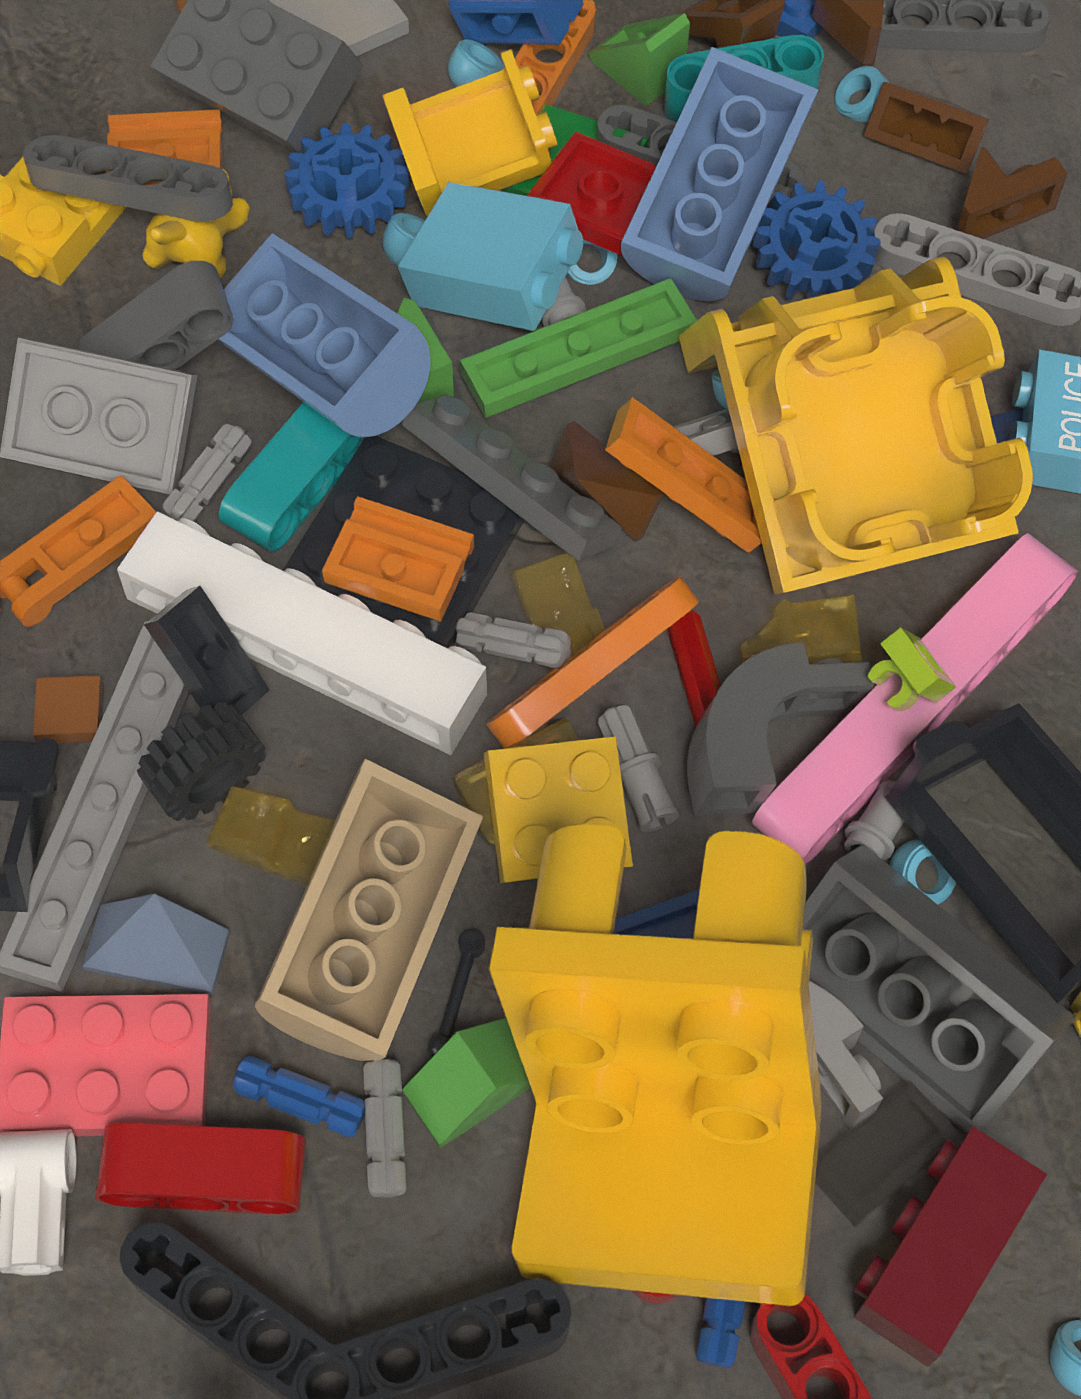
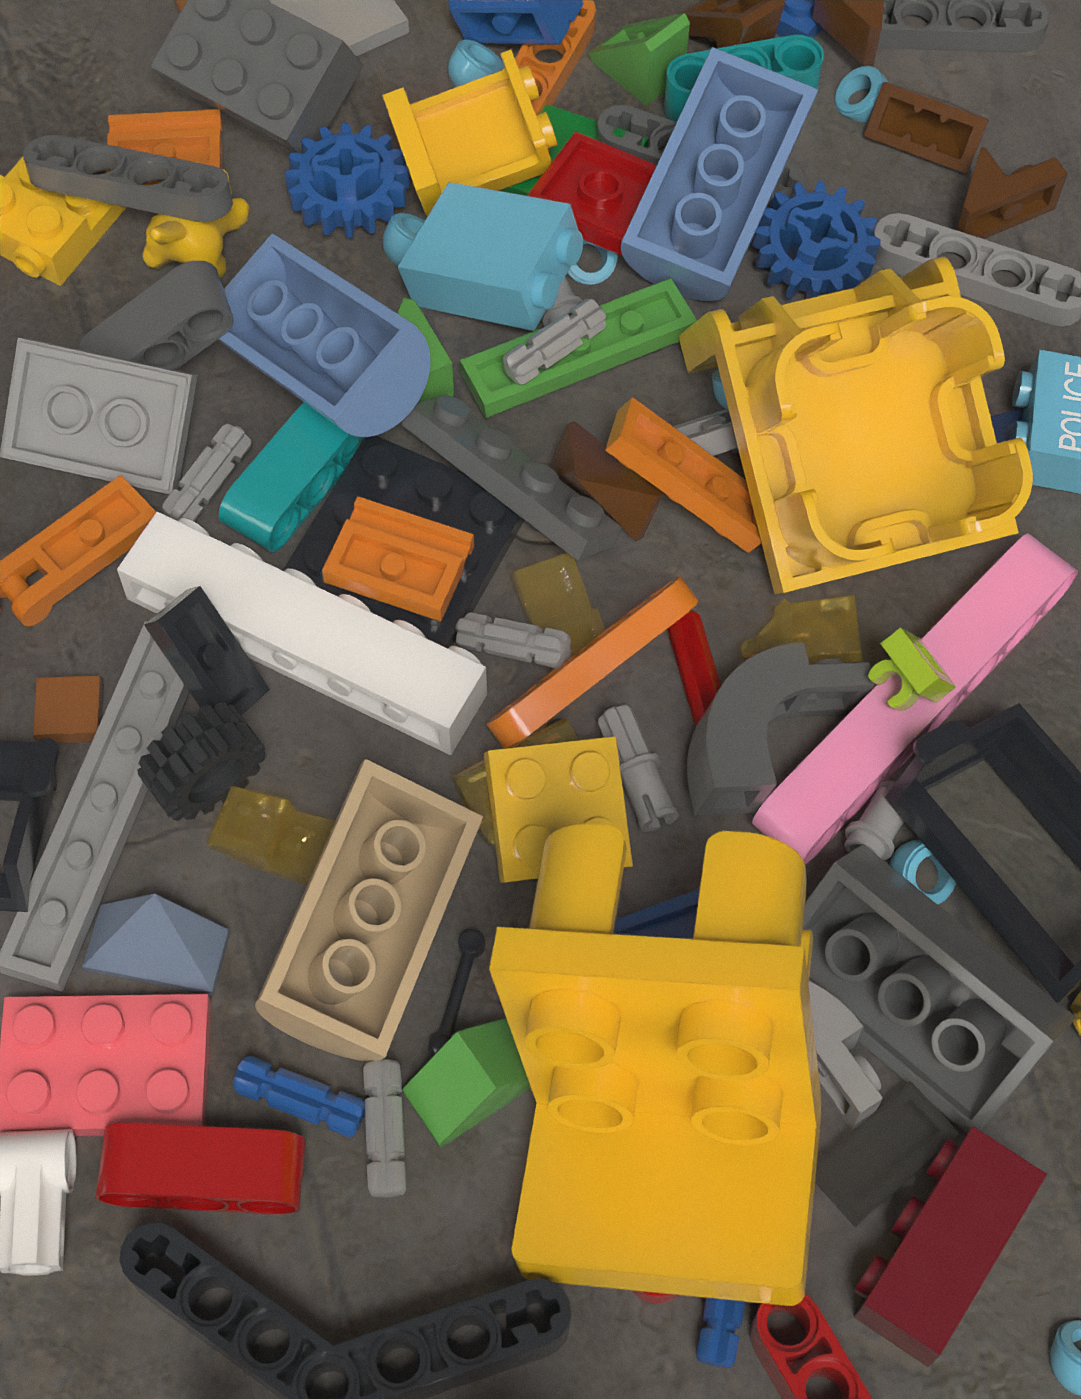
none -> light grey axle [503,298,607,385]

